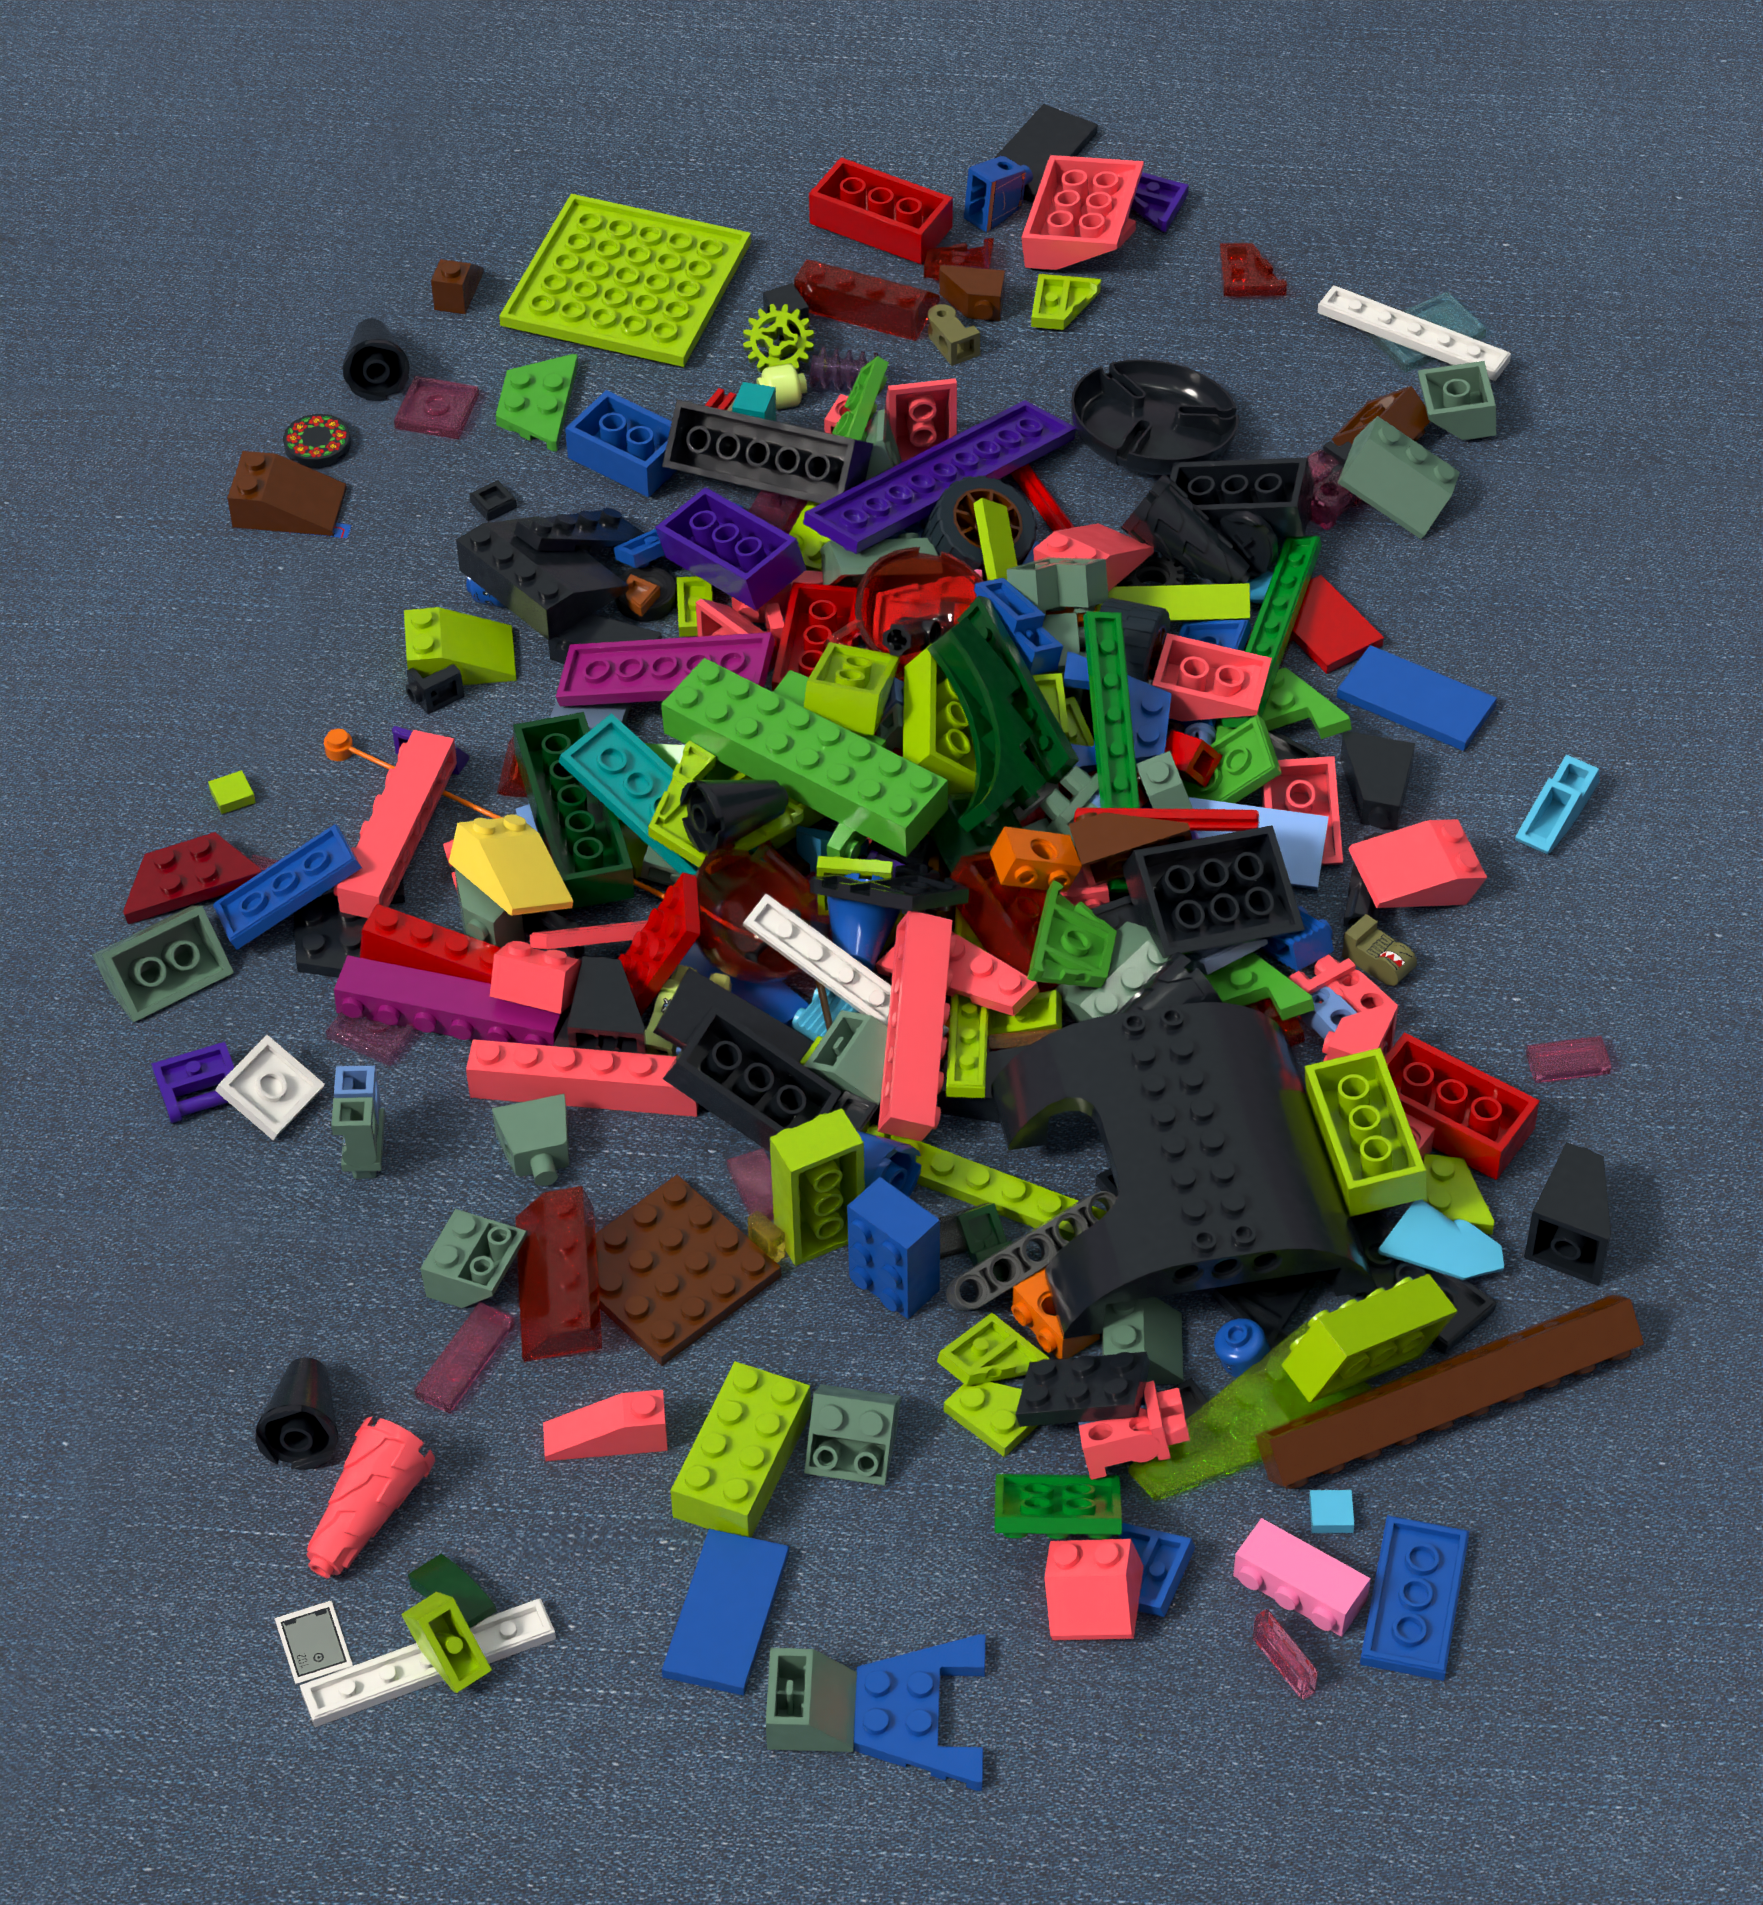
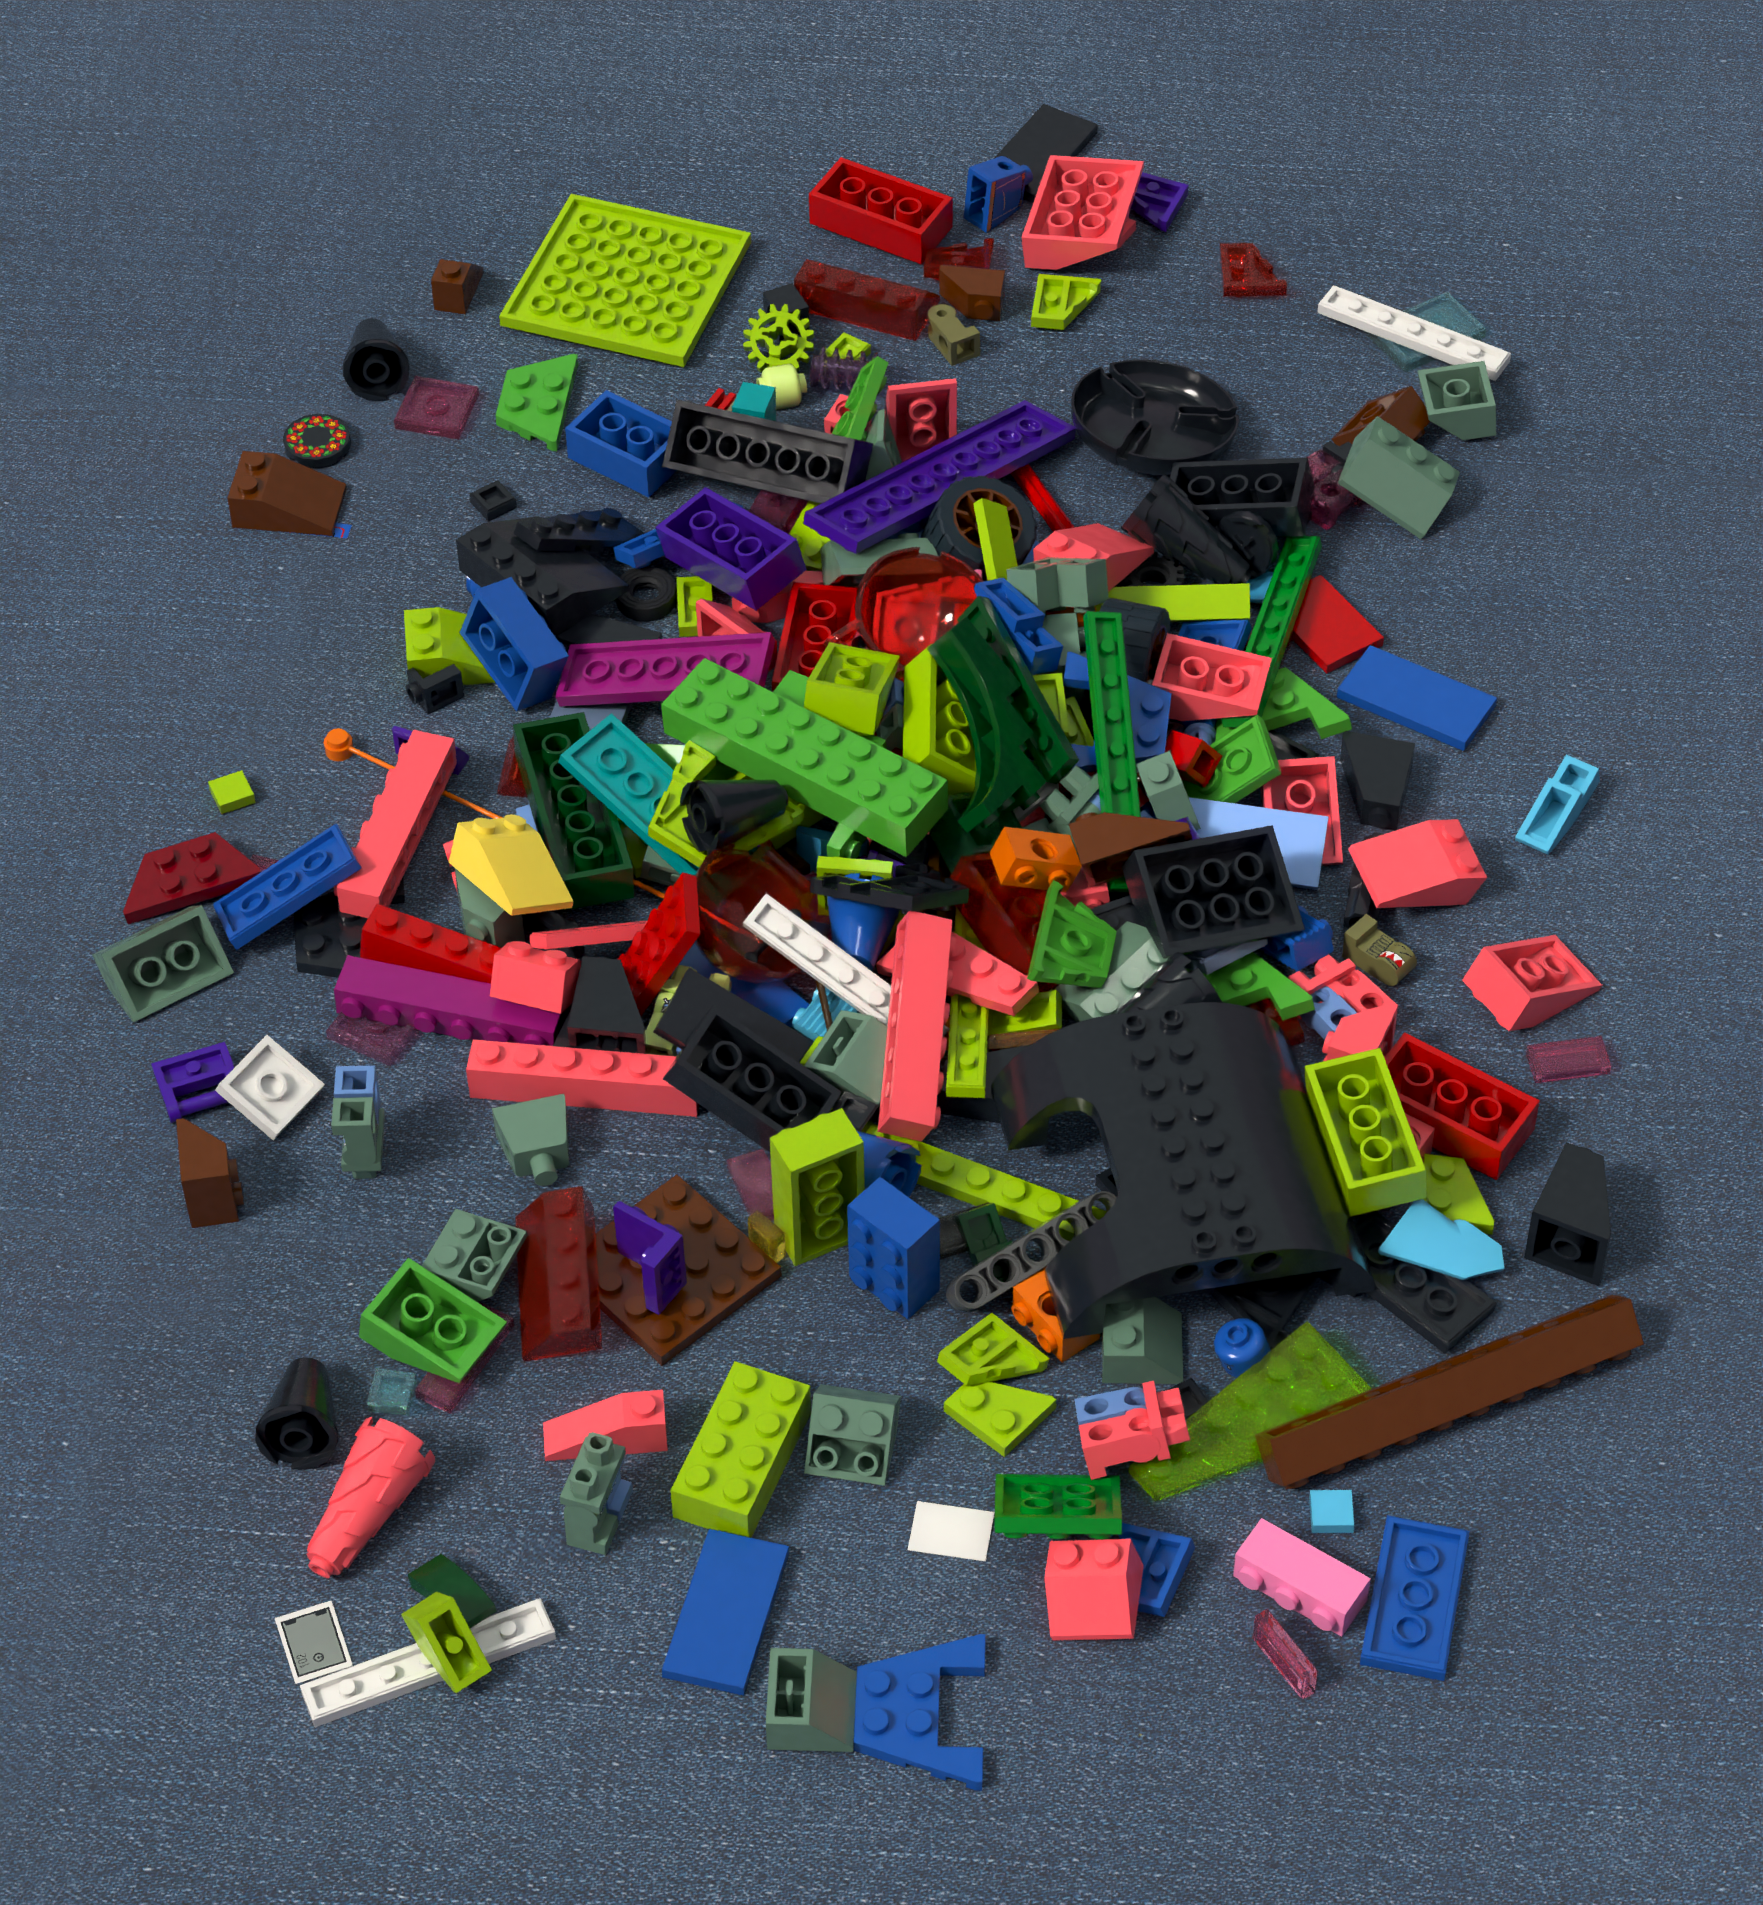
dark orange tile [626,574,661,617] -> none
coral tile [765,603,784,653] -> none
black piece [882,613,955,656] -> none
black plate [1016,1351,1150,1427] -> none
red axle [1074,808,1260,832] -> none
lime brick [1281,1274,1458,1403] -> none
none -> reddish brown slope [176,1118,244,1228]
none -> bright green slope [359,1258,507,1383]
none -> clear light blue plate [367,1368,417,1415]
none -> blue brick [460,577,569,712]
none -> sand green hips [560,1432,633,1555]
none -> dark purple bracket [613,1201,687,1315]
none -> lime tile [825,332,871,371]
none -> white sticker [908,1501,995,1562]
none -> coral slope [1462,935,1602,1032]

